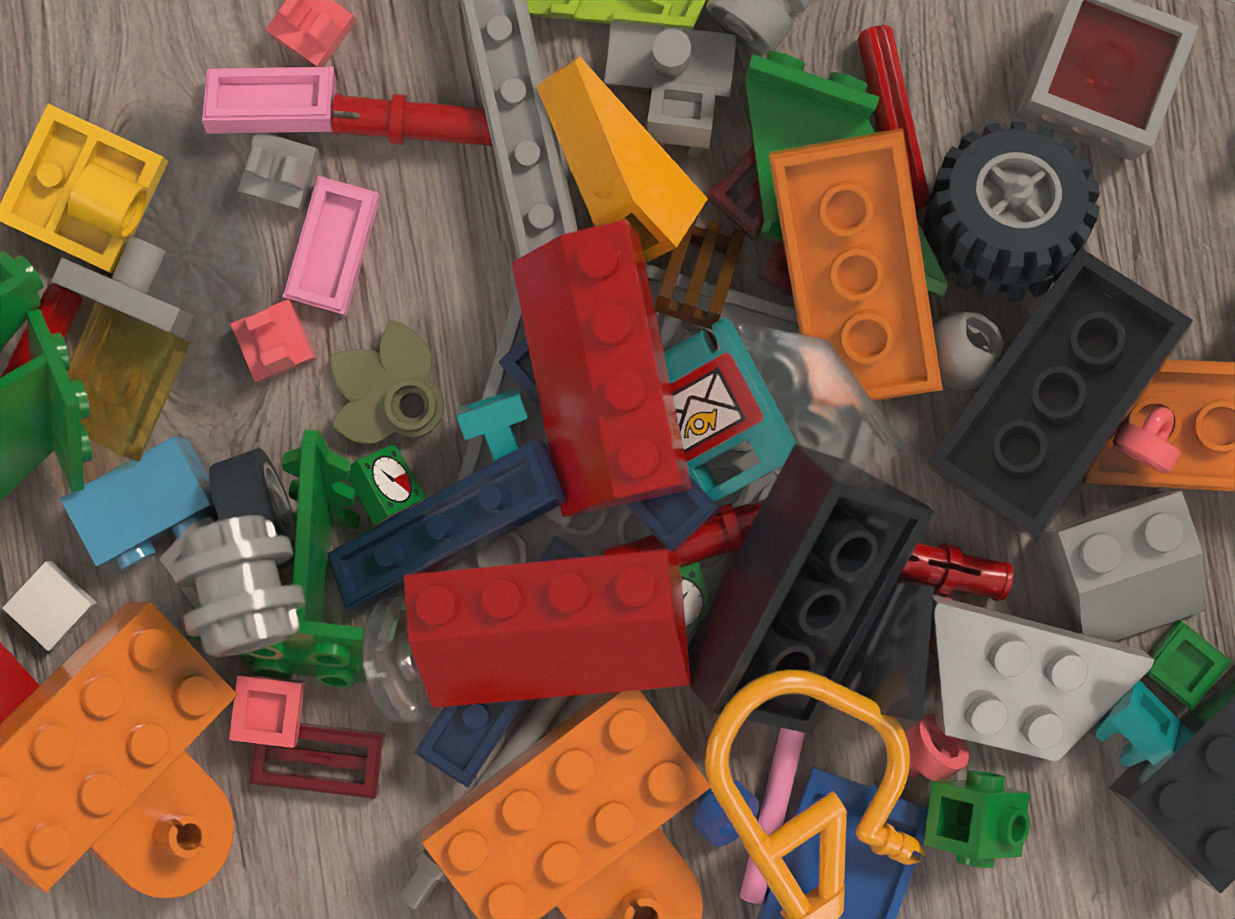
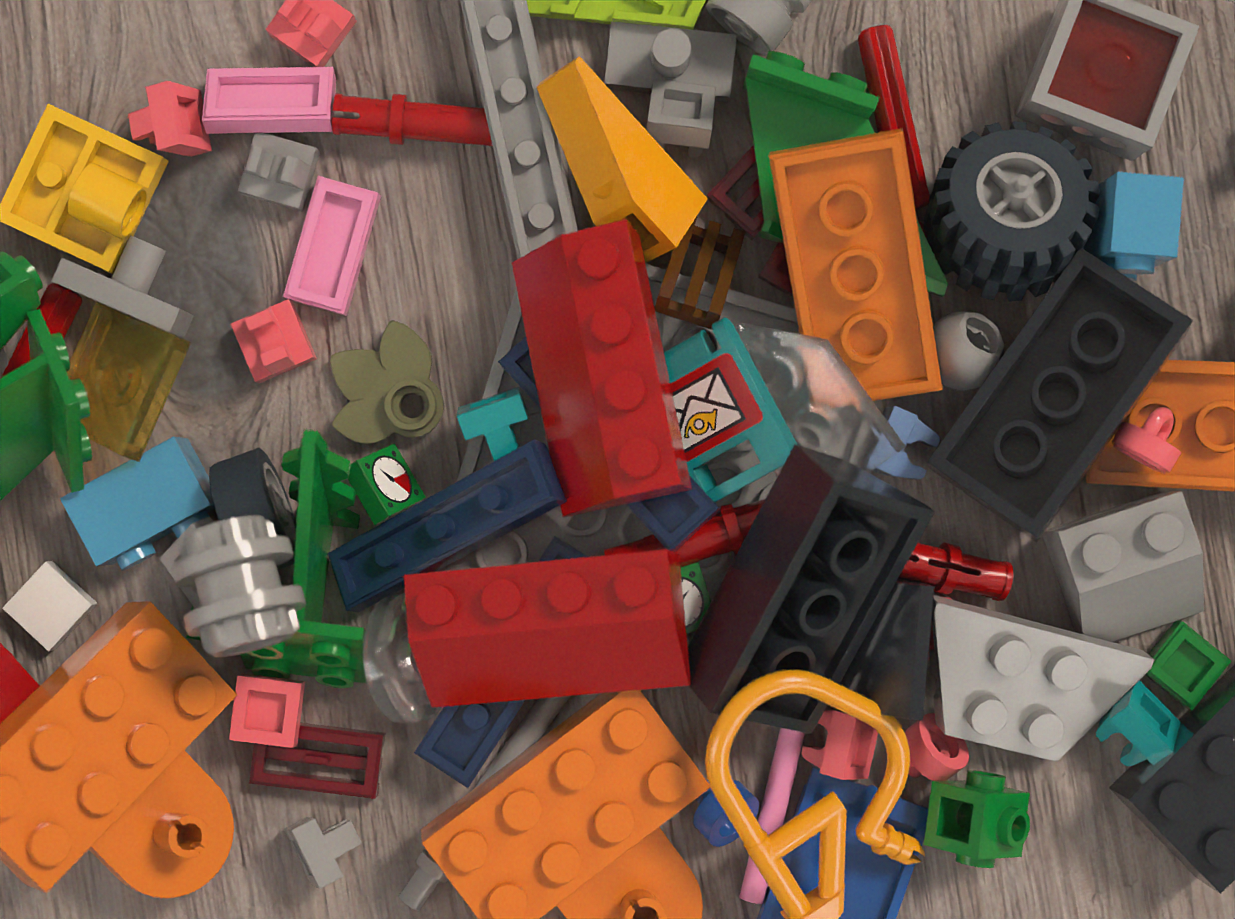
none -> coral tile [128,81,212,157]
none -> light grey tile [284,817,362,889]
none -> coral tile [801,710,878,780]
none -> medium blue tile [863,405,940,480]
none -> dark azure brick [1083,172,1184,281]

